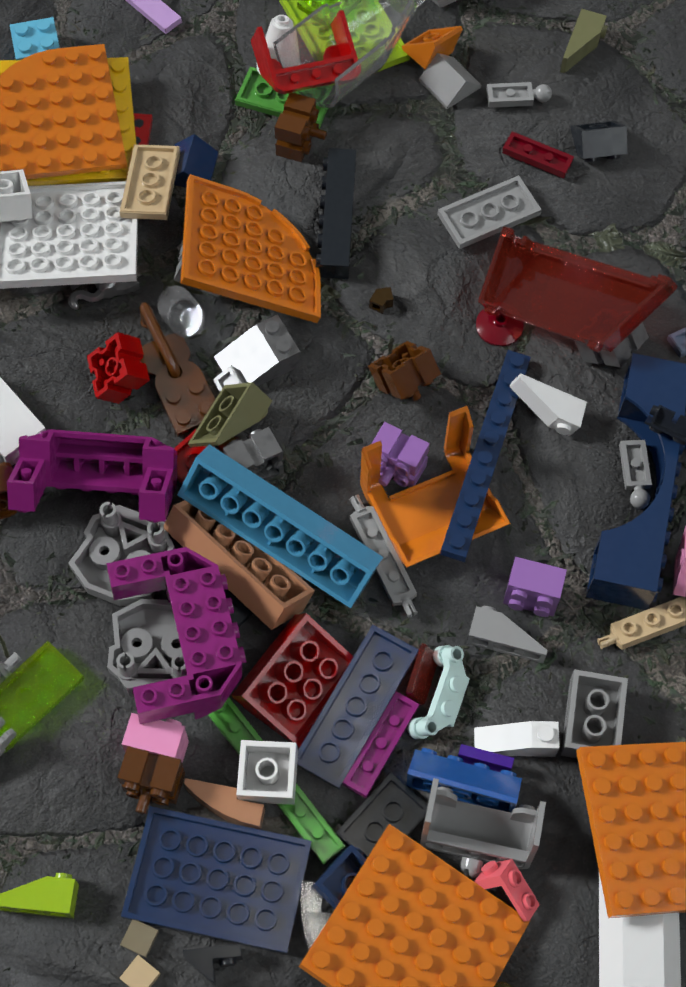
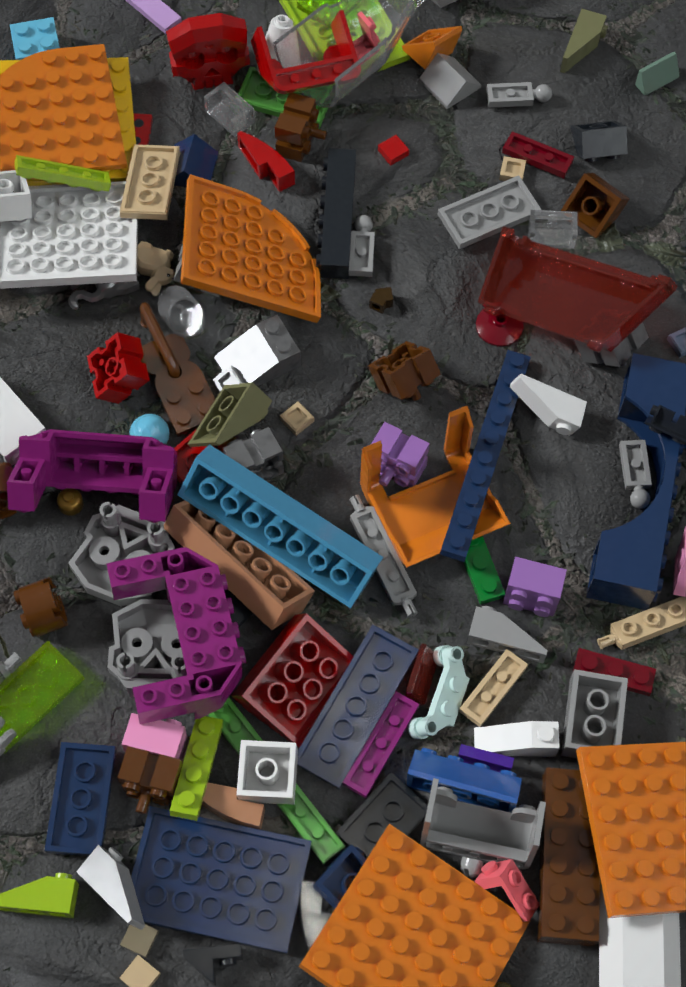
none -> reddish brown brick [13,577,68,637]
none -> lime plate [14,155,111,192]
none -> dark blue plate [45,742,117,856]
none -> pearl gold piece [57,488,84,516]
none -> slope [76,845,145,930]
none -> medium azure piece [130,414,170,445]
none -> tan animal [137,241,175,296]
none -> red brick [166,13,250,90]
none -> lime plate [170,716,223,821]
none -> clear panel [204,82,255,137]
none -> red slope [237,131,295,192]
none -> tan tile [280,402,314,436]
none -> light grey plate [349,215,375,277]
none -> coral bracket [353,11,380,65]
none -> red tile [378,135,409,166]
none -> tan plate [459,649,528,727]
none -> green plate [464,536,505,605]
none -> tan tile [499,156,526,181]
none -> clear panel [528,210,578,249]
none -> reddish brown brick [537,767,600,947]
none -> reddish brown slope [560,173,630,238]
none -> dark red plate [572,648,656,696]
none -> sand green slope [635,52,679,95]

